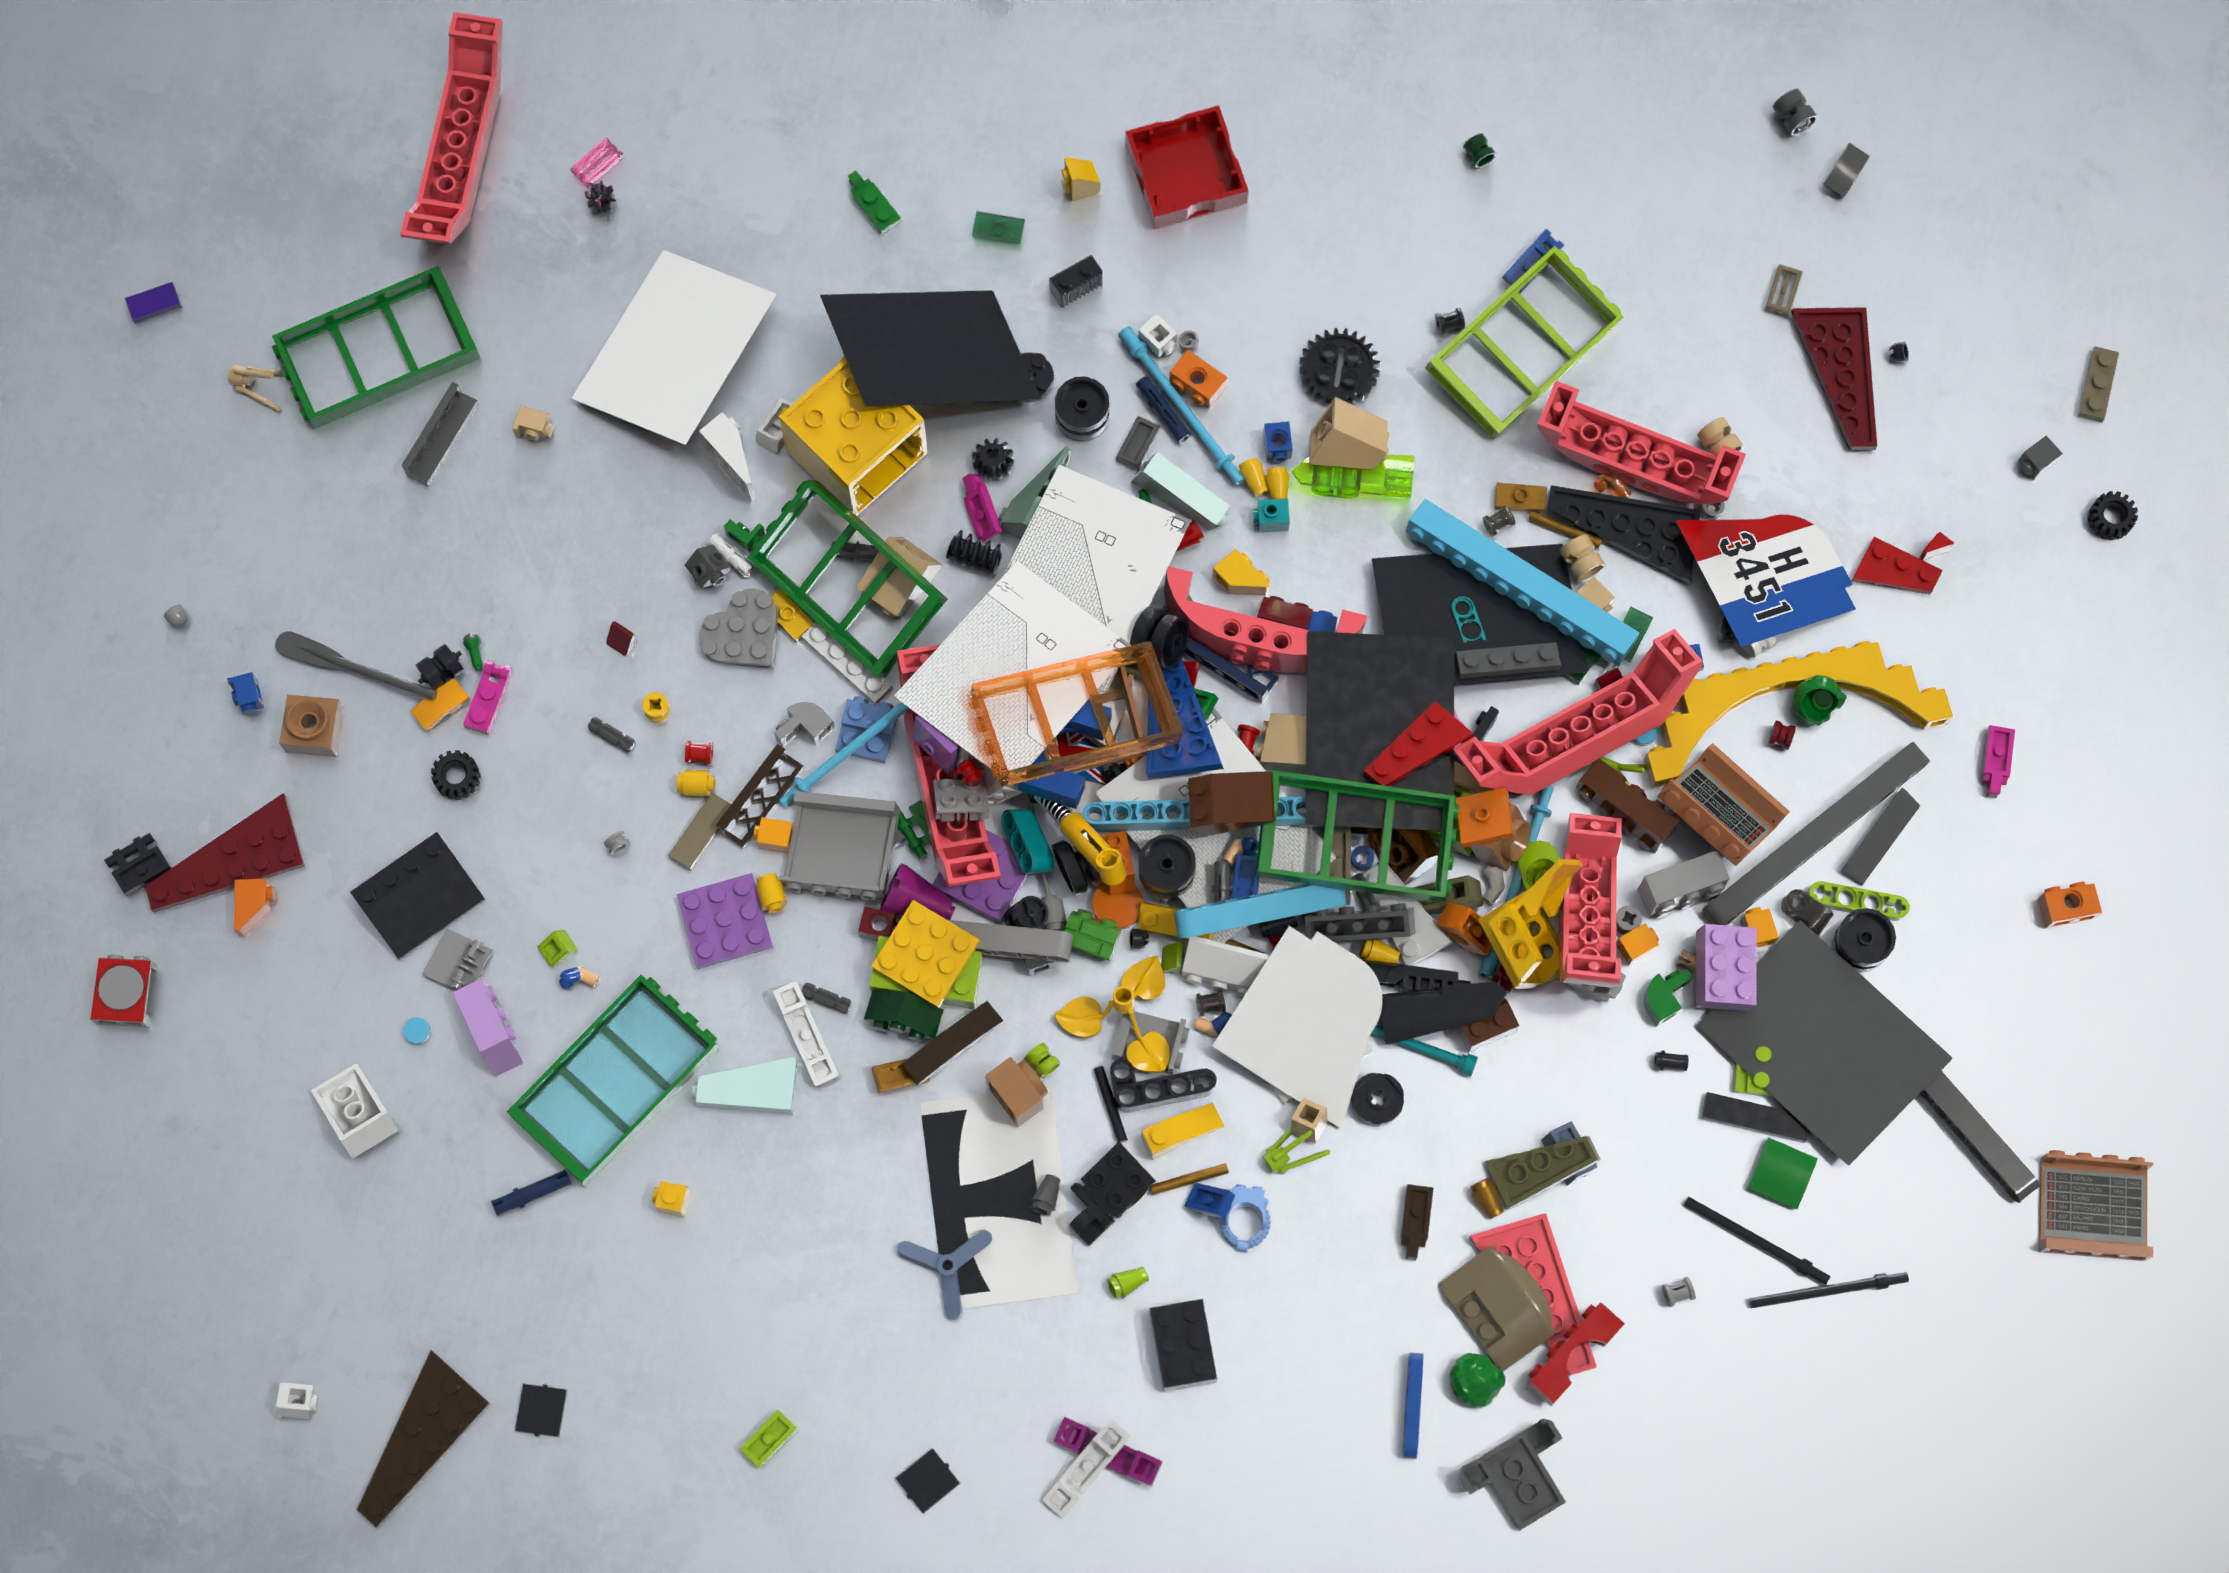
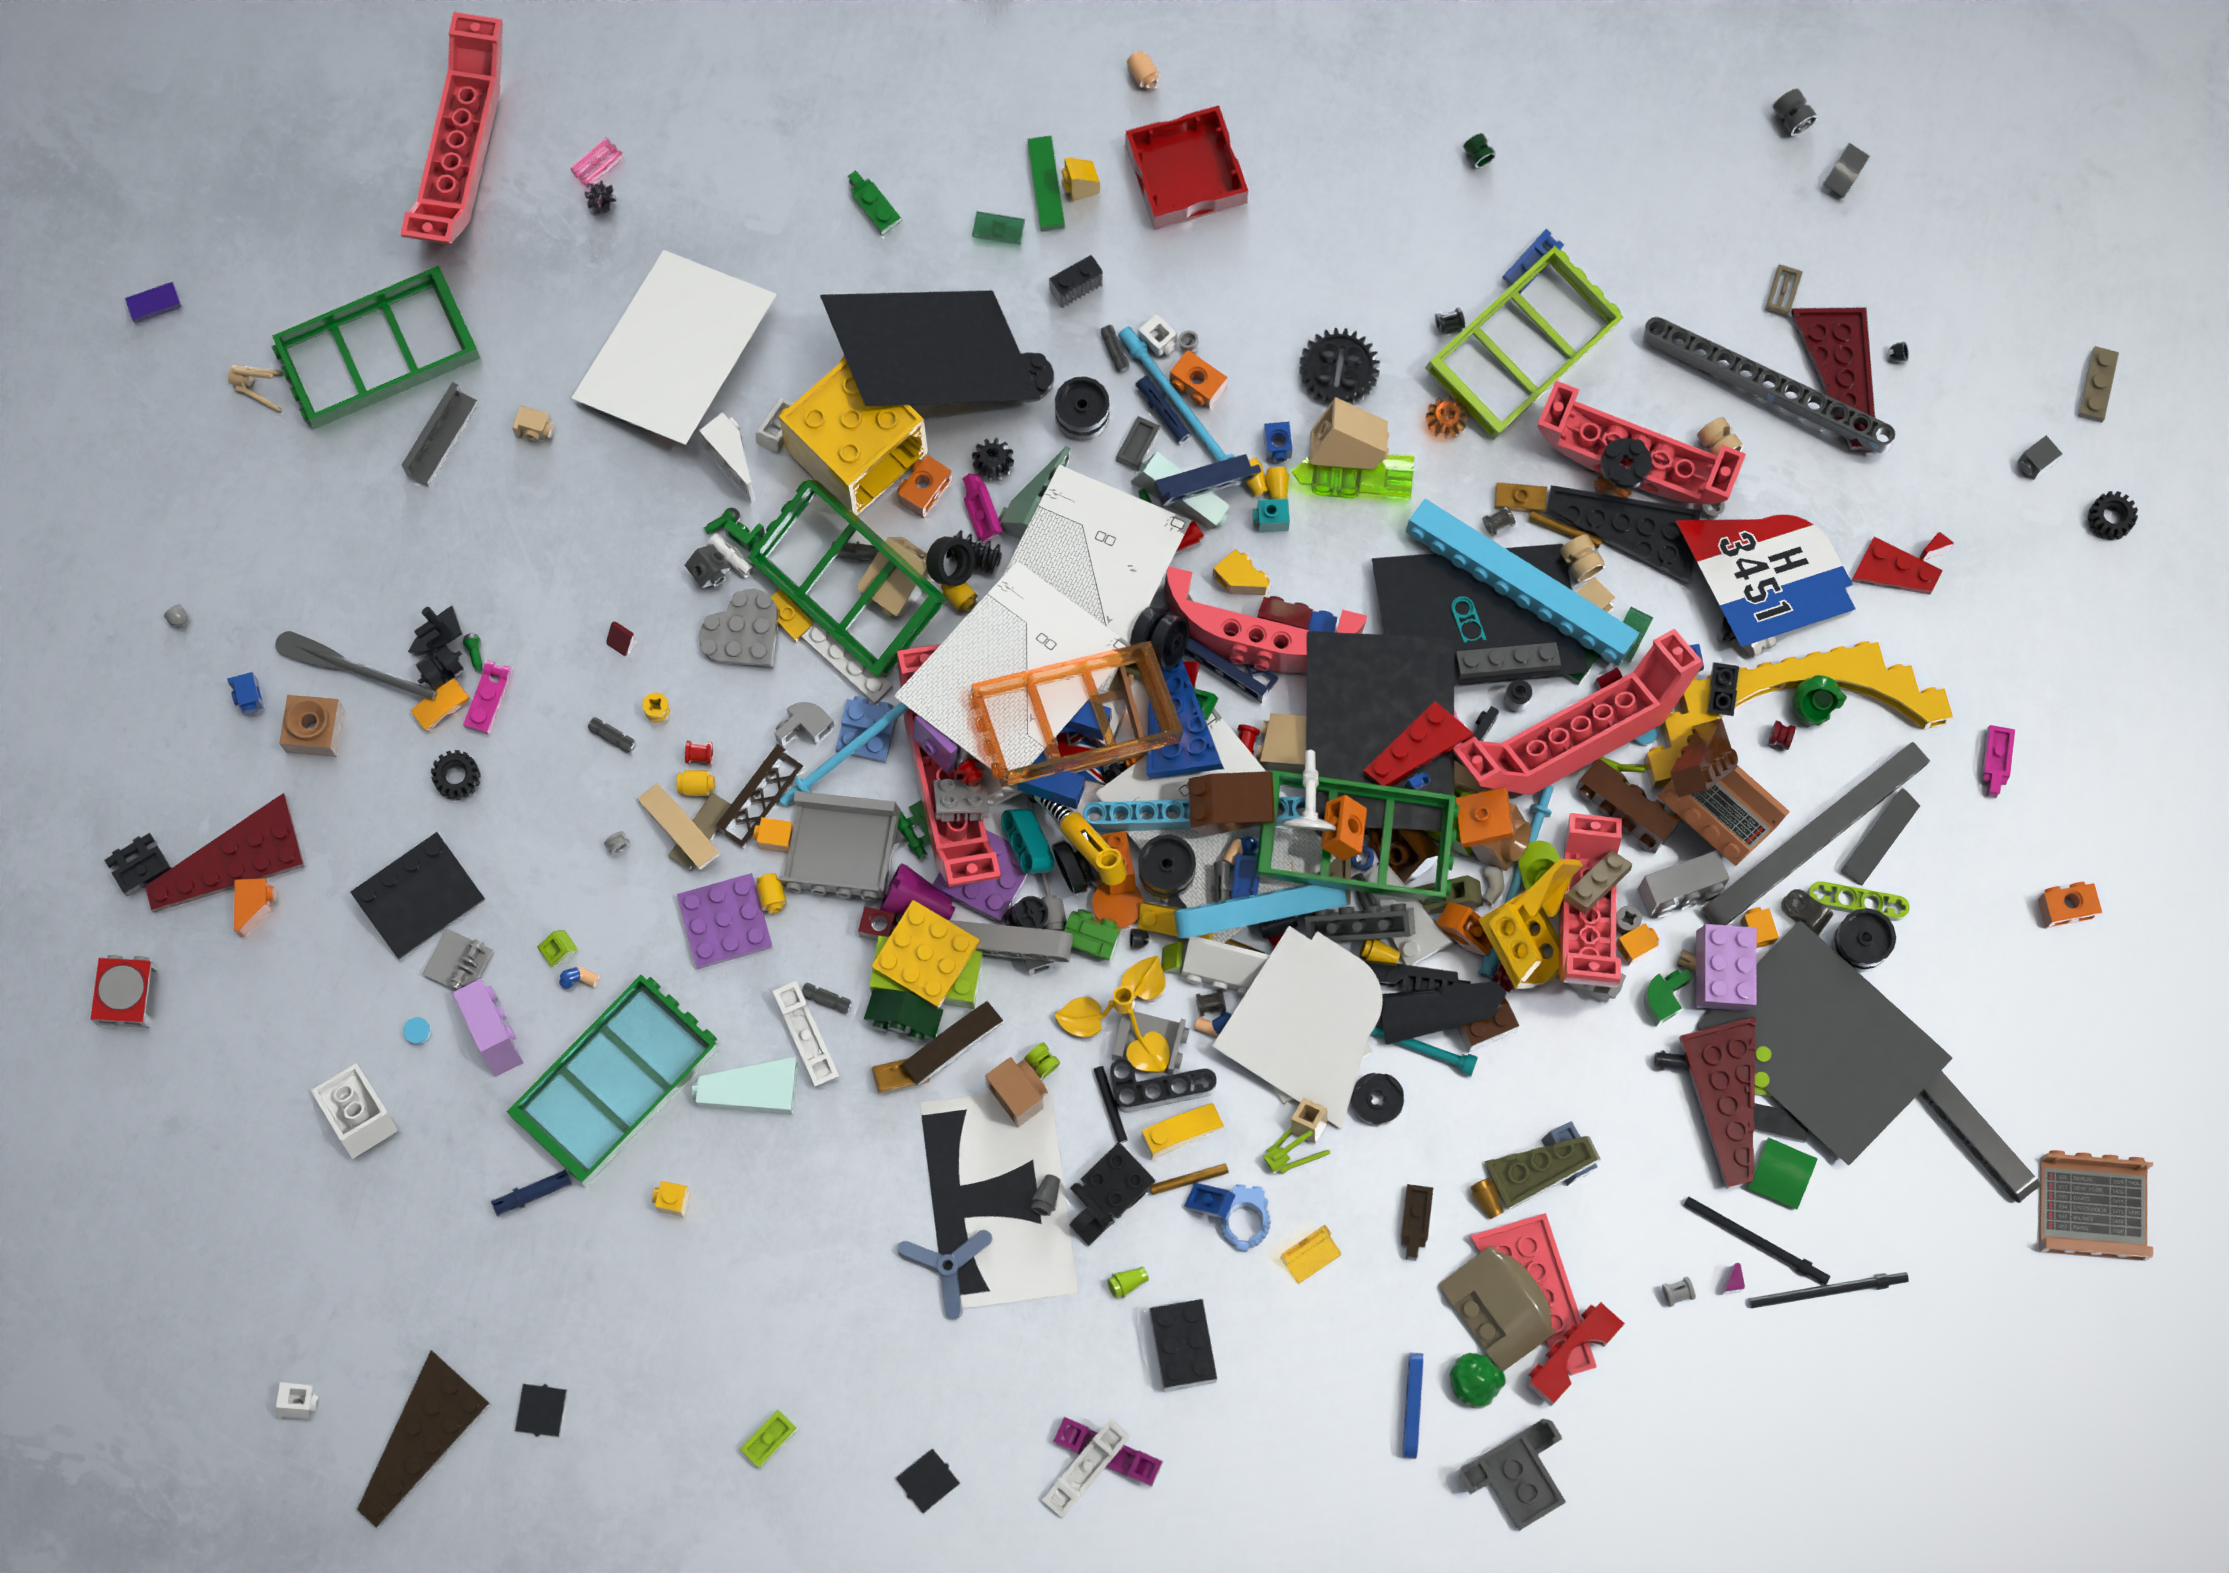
none -> black shield [408,606,462,654]
none -> tan slope [637,783,720,870]
none -> green piece [704,507,740,534]
none -> orange brick [897,455,952,518]
none -> black tyre [926,536,975,586]
none -> yellow brick [940,582,978,612]
none -> green tile [1027,136,1065,231]
none -> dark grey axle [1101,325,1129,372]
none -> light nougat brick [1127,51,1160,88]
none -> dark blue fence [1154,454,1262,506]
none -> clear yellow panel [1280,1224,1341,1284]
none -> white dish [1283,750,1336,831]
none -> orange brick [1321,795,1367,861]
none -> blue tile [1404,772,1431,790]
none -> clear orange gear [1425,396,1469,440]
none -> black brick [1504,680,1533,711]
none -> dark tan plate [1564,850,1633,915]
none -> black plate [1600,438,1652,489]
none -> dark grey beam [1644,317,1896,453]
none -> reddish brown wedge [1670,718,1738,798]
none -> dark red wing [1679,1016,1756,1189]
none -> black slope [1707,662,1739,716]
none -> magenta slope [1721,1262,1745,1295]

